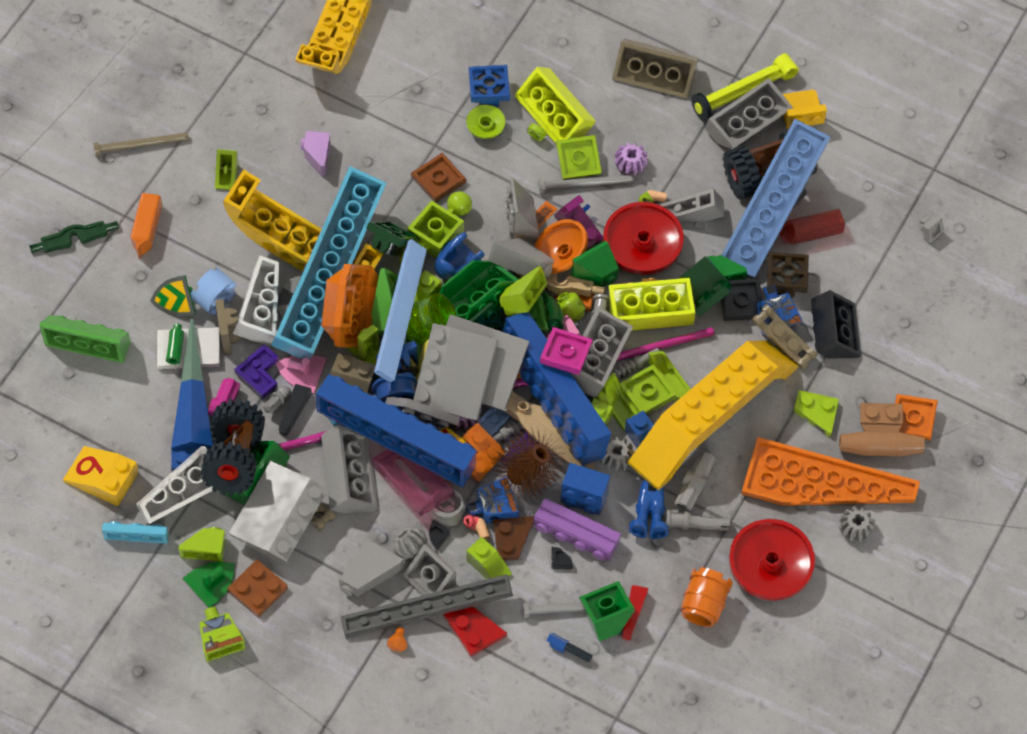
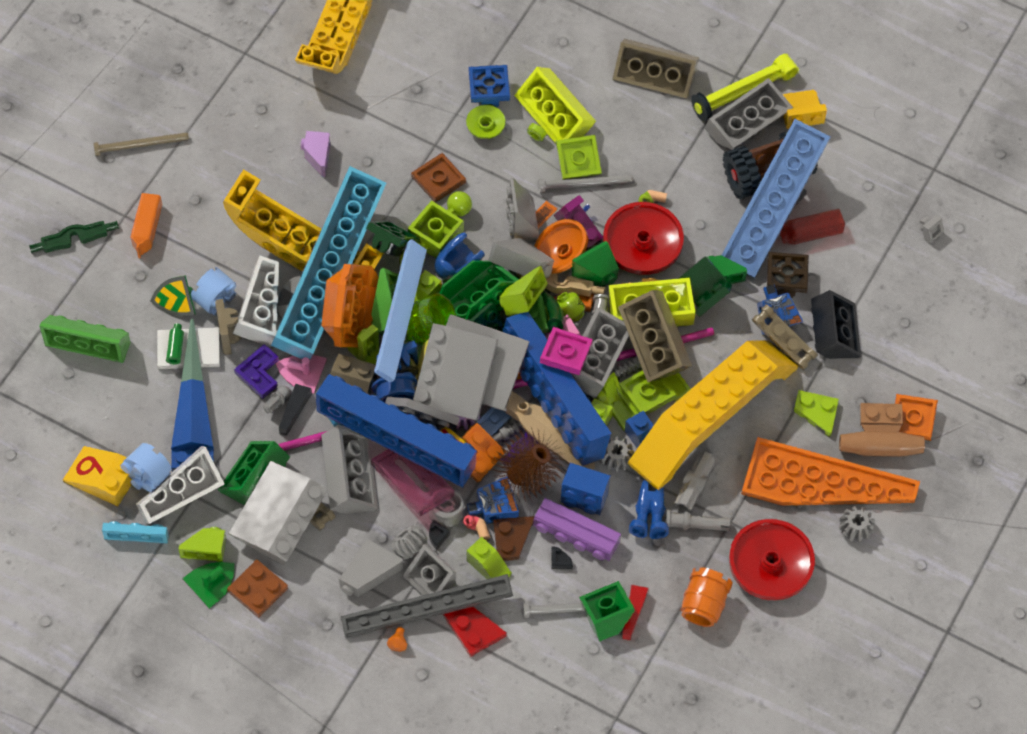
lime torso [199,607,246,662] -> none
black plate [201,399,265,496] -> none
dark pink piece [208,378,240,416] -> none
lime slope [215,149,239,190] -> none
piece [546,632,593,662] -> none
lavender gear [615,142,648,175] -> none
light grey slope [659,188,725,222] -> none
black plate [721,279,762,321] -> none
none -> light blue brick [120,443,172,492]
none -> dark tan slope [618,290,692,383]

